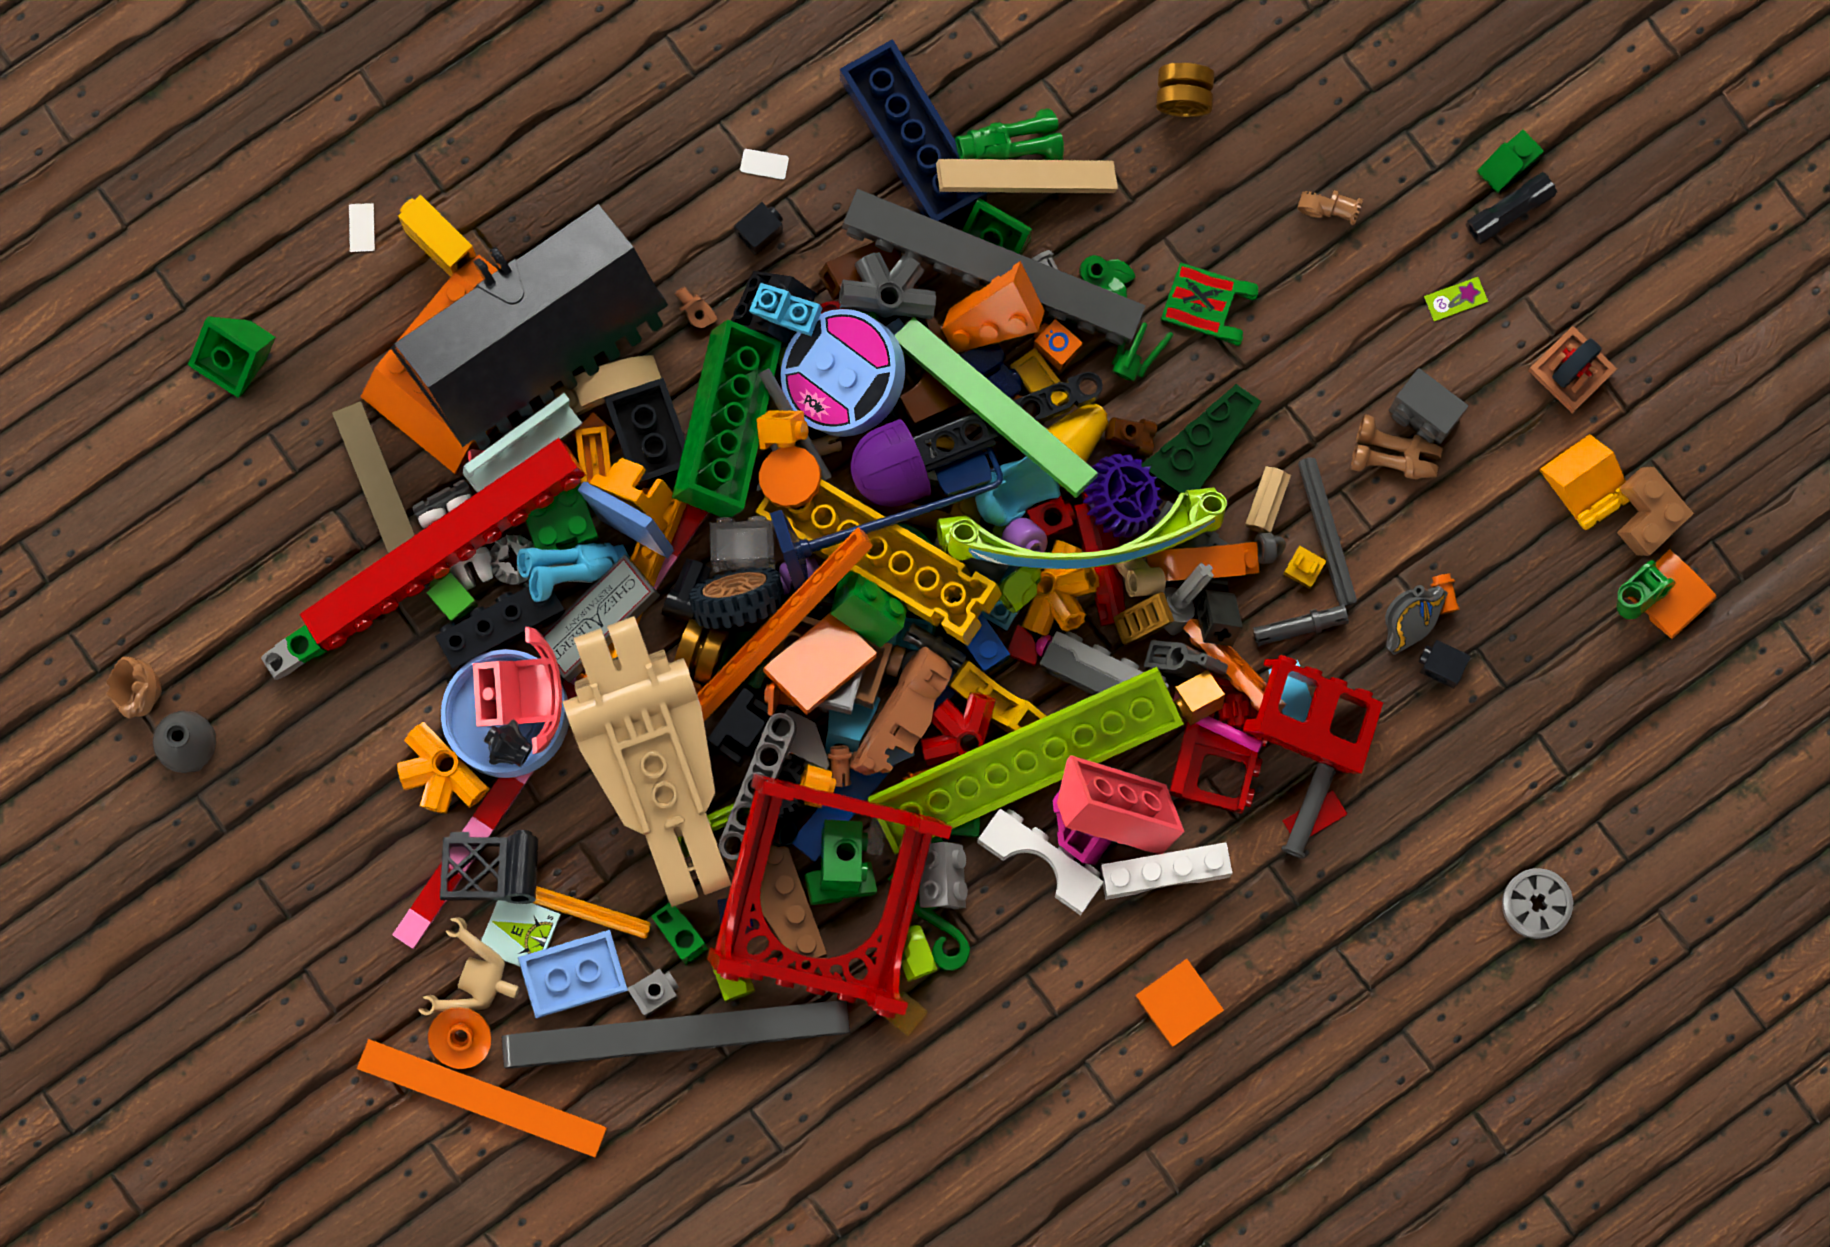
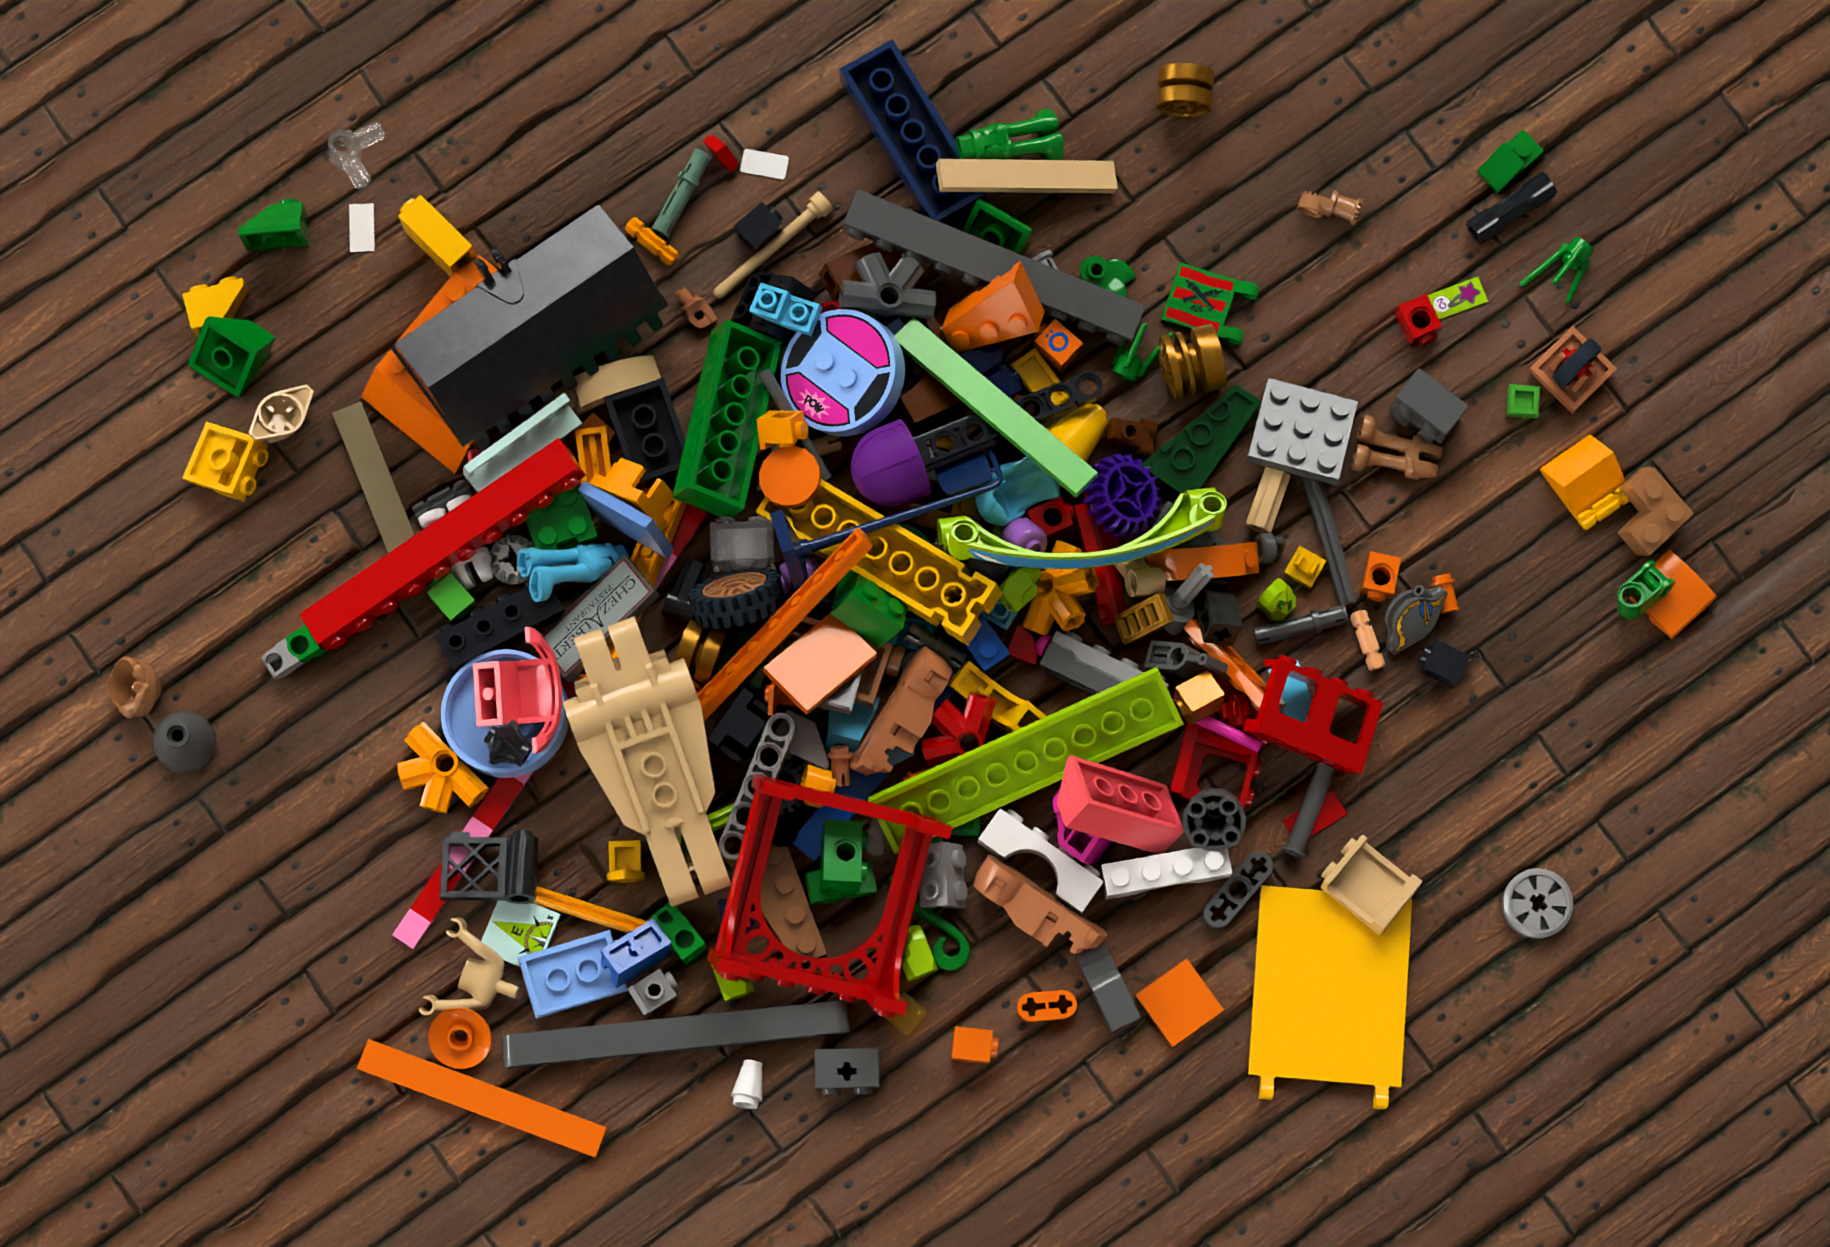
none -> yellow slope [182,276,249,336]
none -> yellow plate [182,422,268,502]
none -> green slope [238,199,309,251]
none -> tan hat [249,384,314,443]
none -> clear axle [328,122,385,189]
none -> hinge [600,918,671,989]
none -> yellow tile [606,840,645,883]
none -> light orange axle [625,217,679,266]
none -> sand green pin [651,148,712,238]
none -> red tile [703,134,739,173]
none -> tan piece [713,191,834,299]
none -> white cone [731,1060,762,1109]
none -> dark grey brick [814,1048,879,1096]
none -> orange brick [951,1026,998,1064]
none -> nougat piece [973,854,1108,954]
none -> orange beam [1017,990,1077,1023]
none -> dark grey piece [1076,944,1141,1033]
none -> pearl gold wheel [1159,324,1227,400]
none -> dark grey piece [1182,788,1246,851]
none -> dark grey beam [1203,851,1273,929]
none -> plate [1246,378,1358,486]
none -> yellow flag [1248,885,1412,1110]
none -> lime rock [1256,578,1296,621]
none -> tan panel [1320,834,1423,936]
none -> light nougat axle [1350,610,1385,671]
none -> orange brick [1360,551,1401,602]
none -> red brick [1395,293,1442,346]
none -> bright green tile [1506,384,1540,419]
none -> green plant [1519,237,1594,303]

